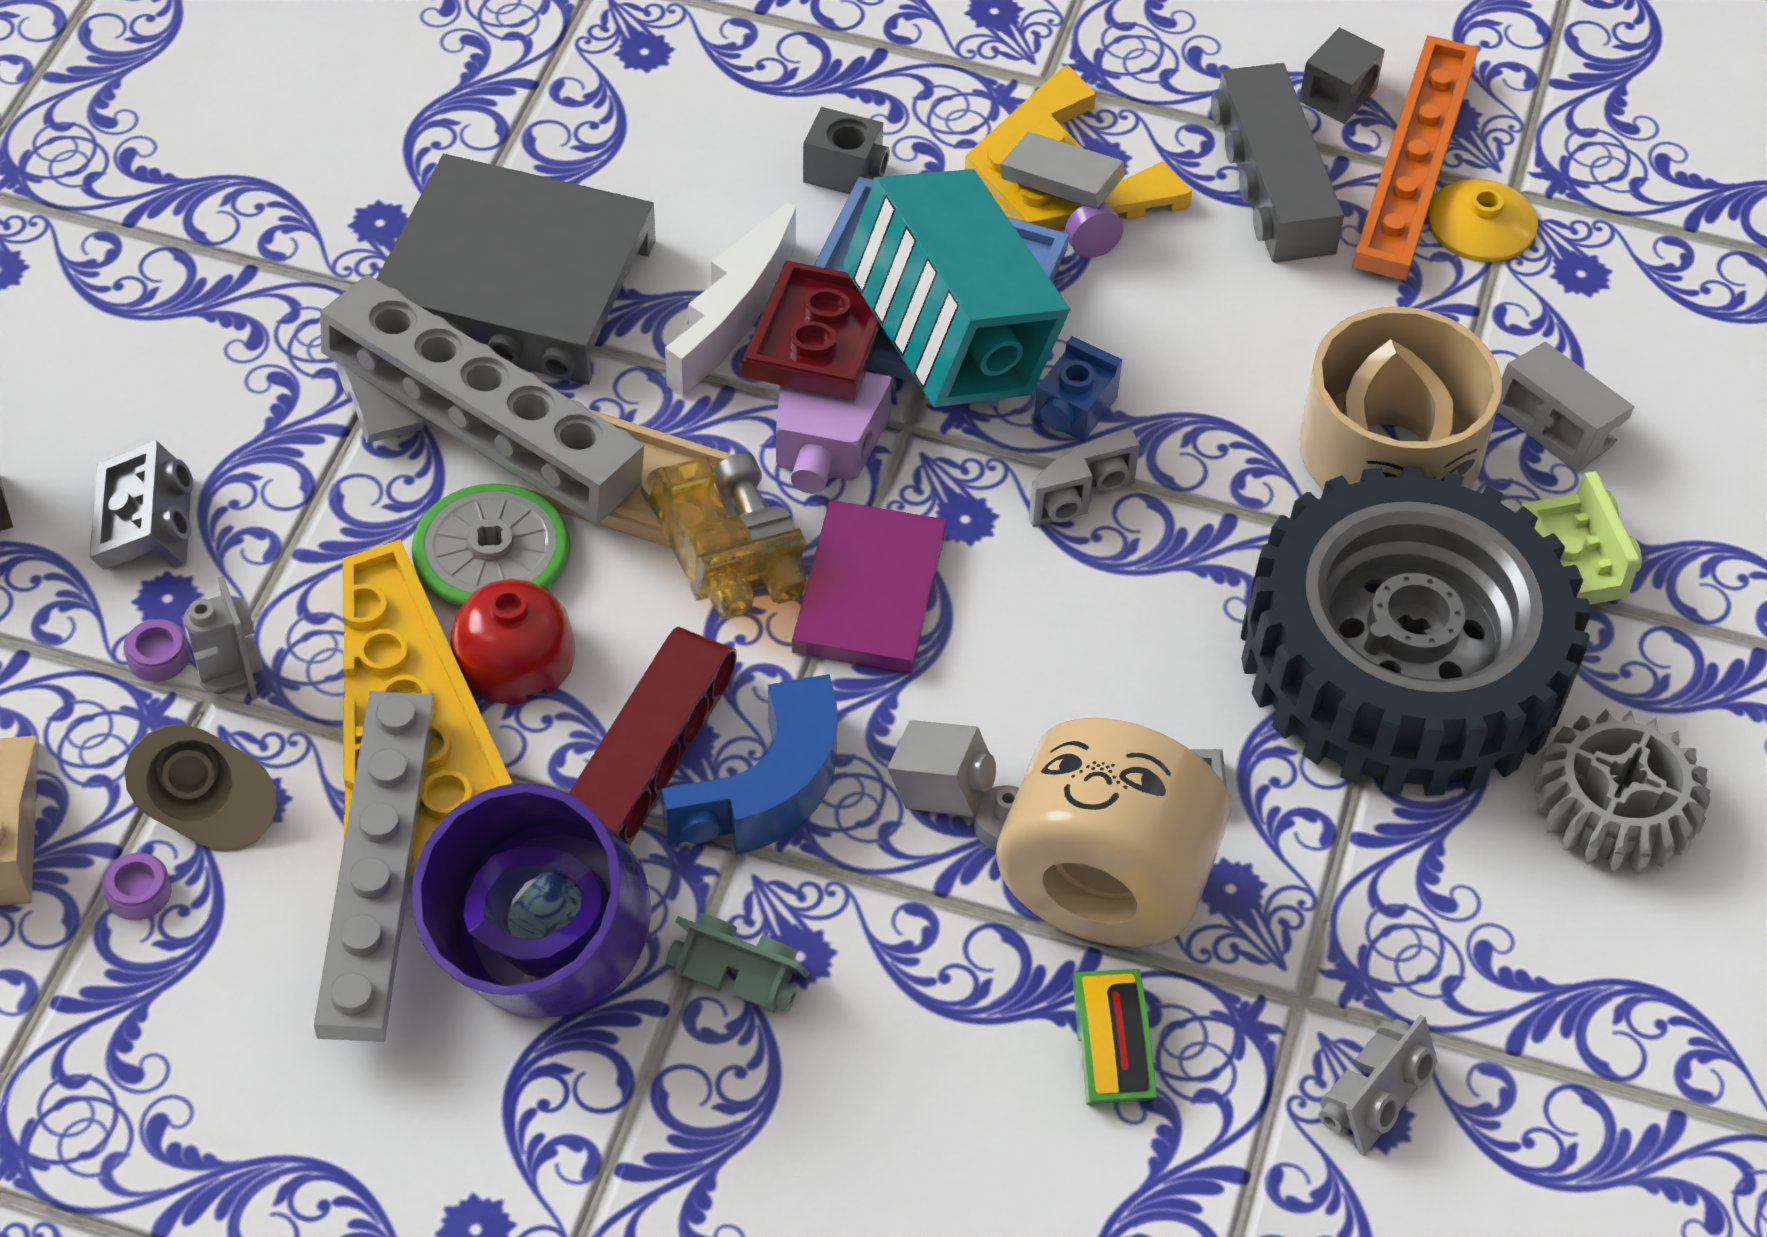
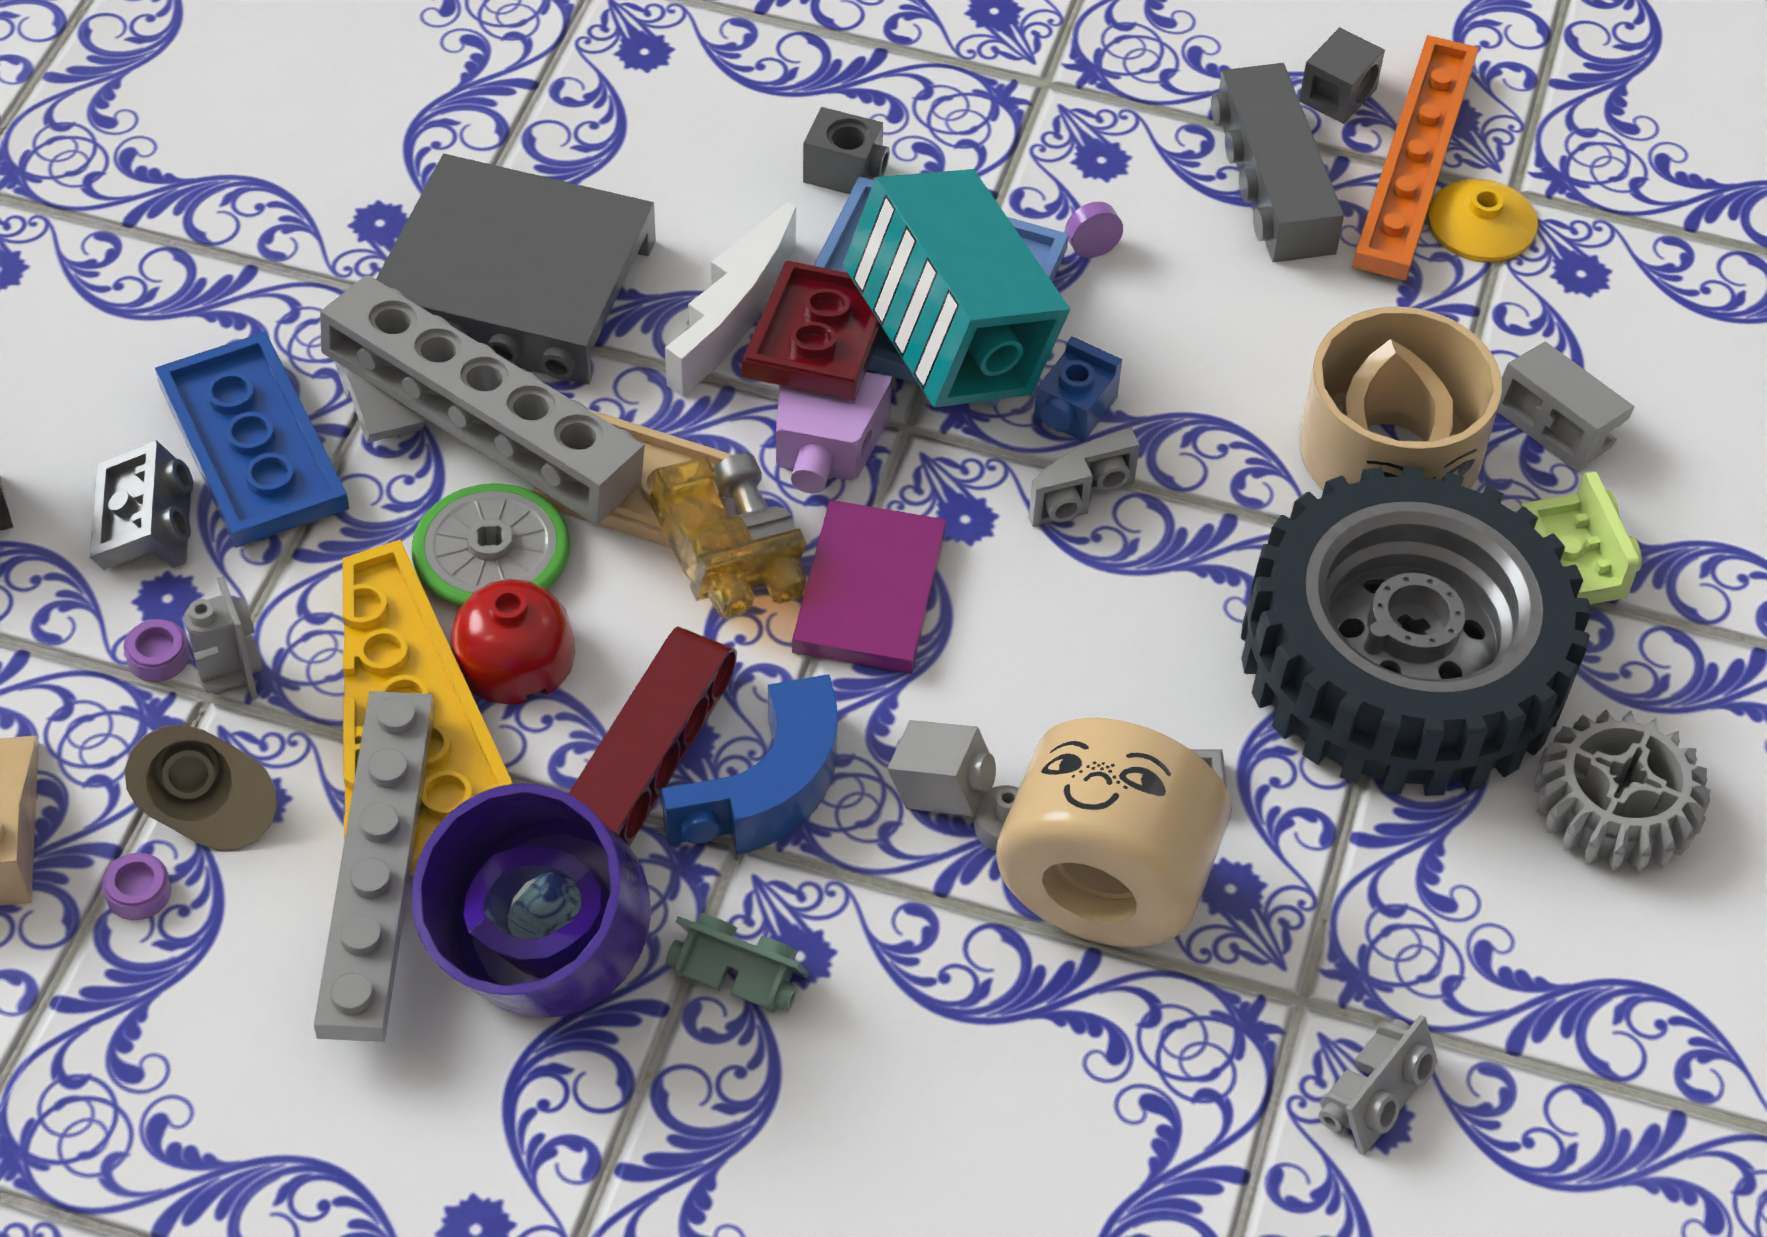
yellow wing [964,65,1192,231] -> none
light grey tile [1000,131,1125,209] -> none
slope [1072,969,1157,1104] -> none
none -> blue plate [155,331,349,548]

